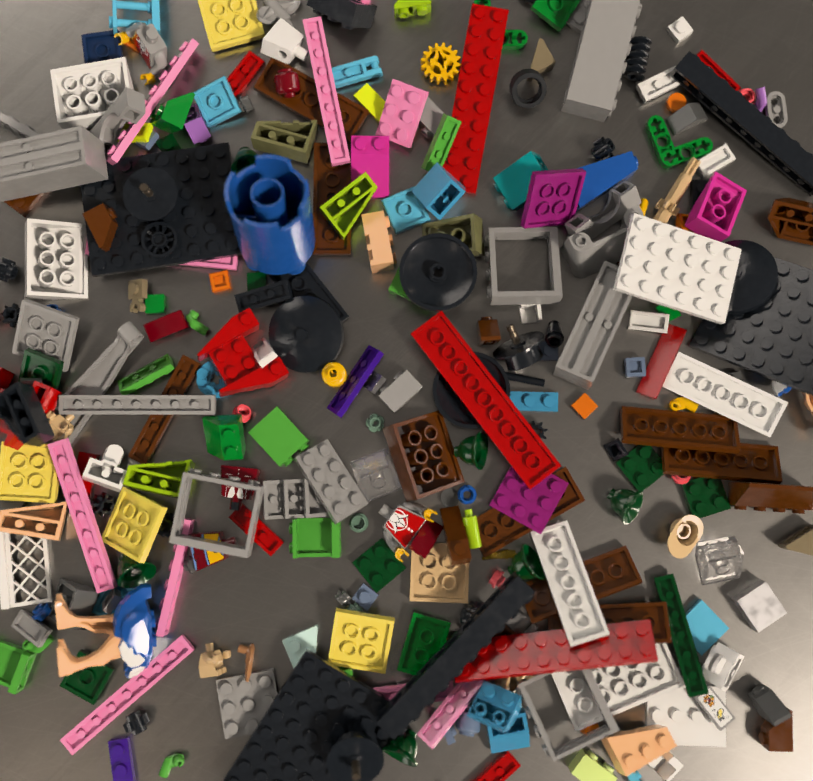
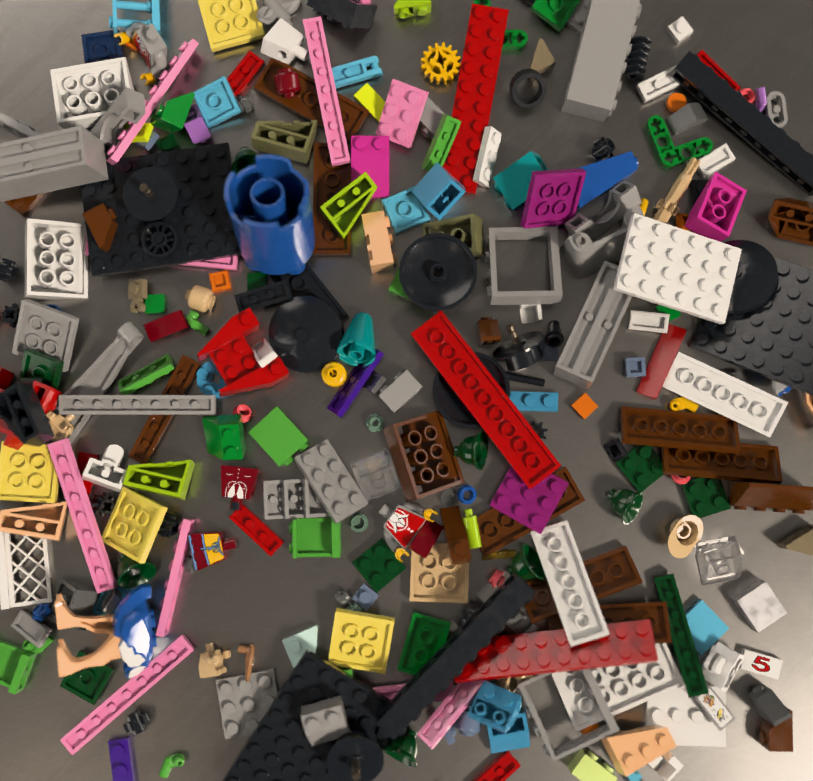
light grey window [169,468,265,558] -> none
none -> tan head [185,285,216,312]
none -> light grey slope [301,696,351,746]
none -> teal cone [337,312,376,366]
none -> white plate [473,126,502,187]
none -> white tile [739,648,783,679]

